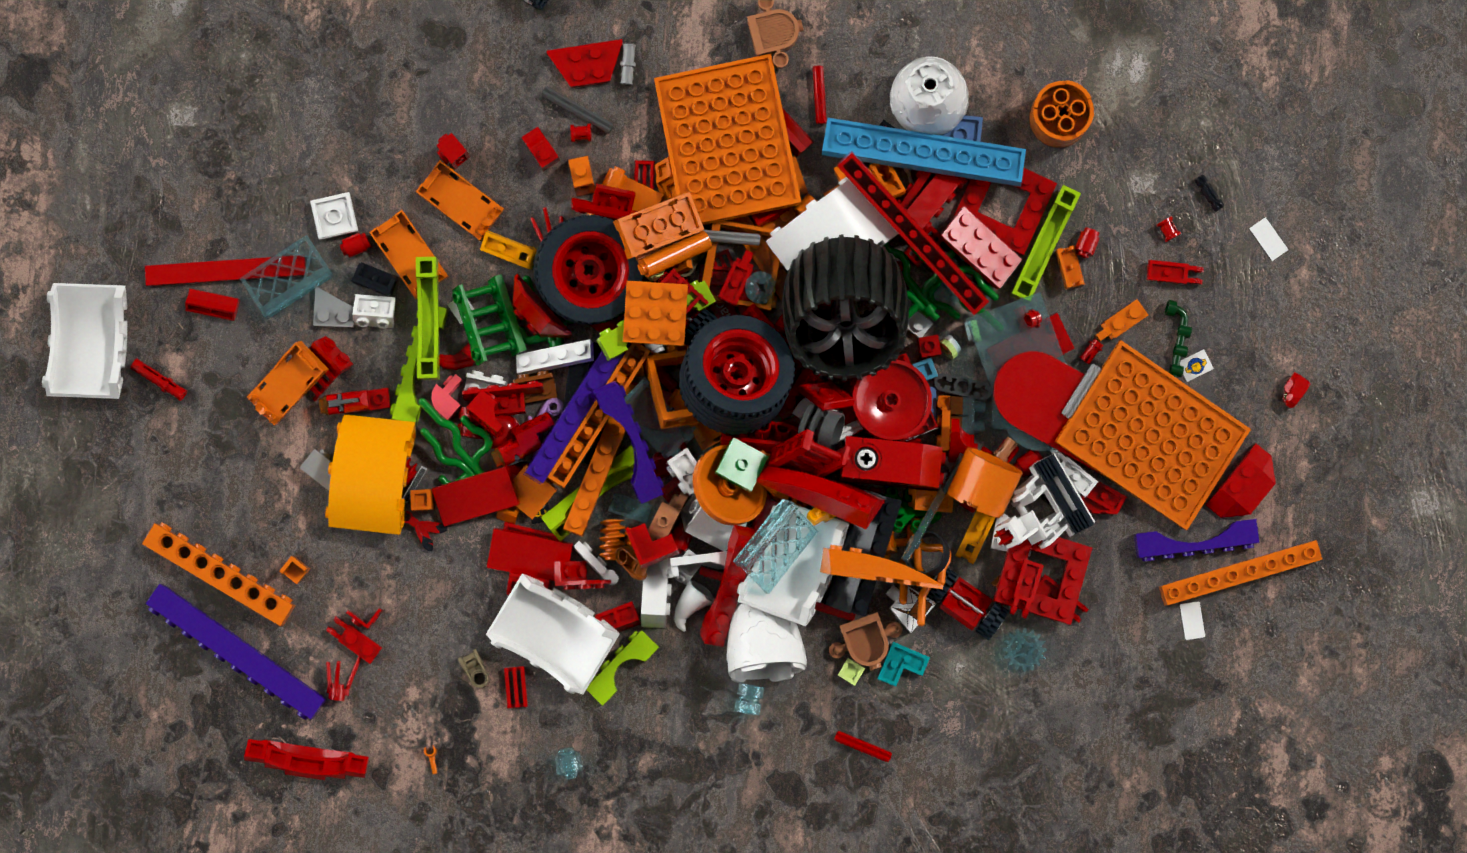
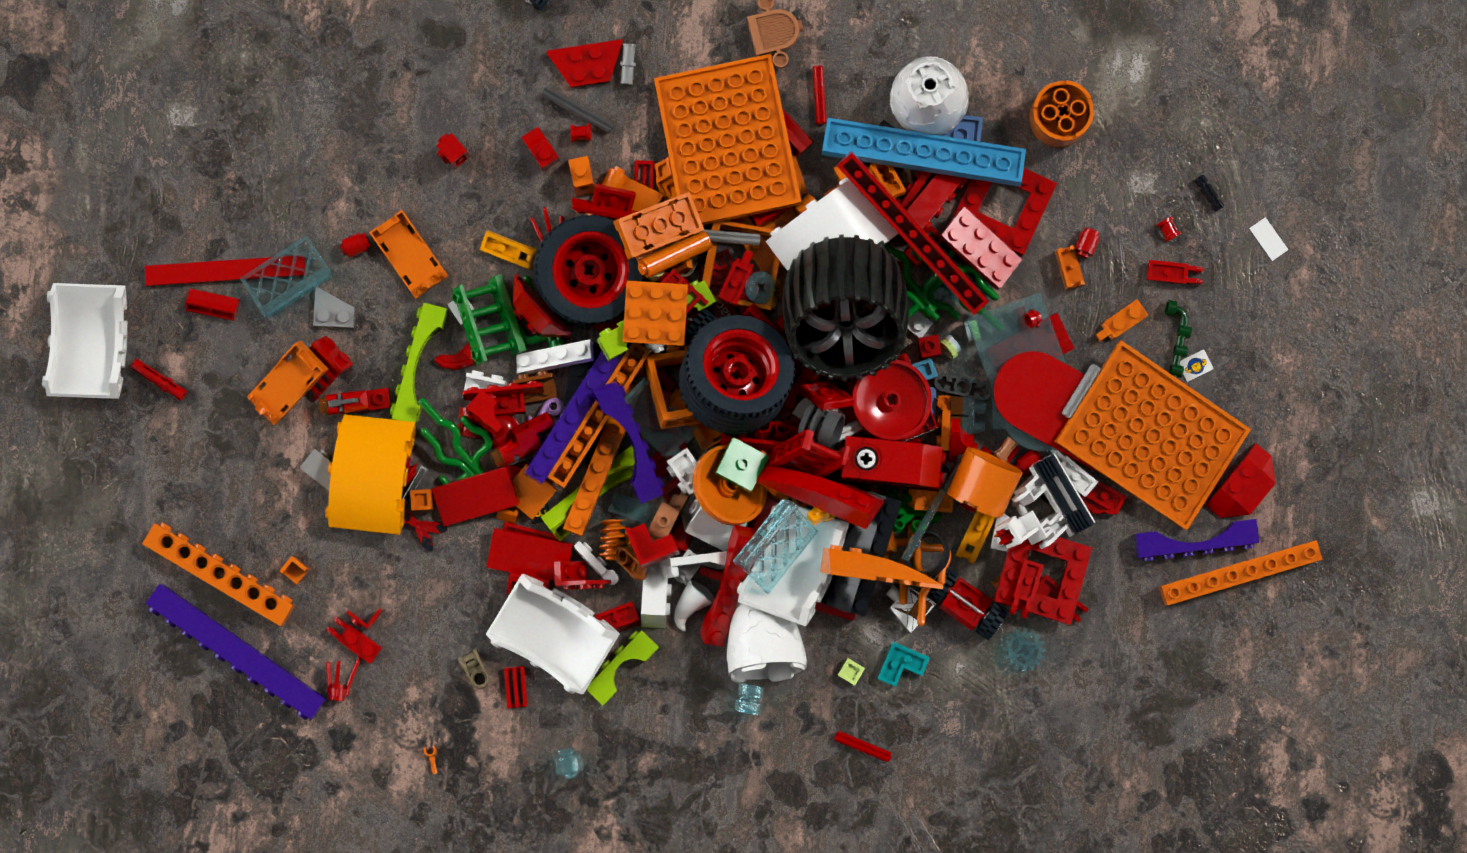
red piece [244,739,369,780] -> none
white plate [310,192,359,240] -> none
black hinge [351,262,399,297] -> none
white bracket [352,294,396,329] -> none
orange piece [415,160,505,241] -> none
lime arch [416,257,440,380] -> none
coral brick [432,374,463,421] -> none
nougat piece [829,612,902,671] -> none
lime arch [1010,185,1081,304] -> none
red pin [1079,339,1104,365] -> none
white sticker [1180,601,1205,640] -> none
red rock [1283,372,1311,408] -> none

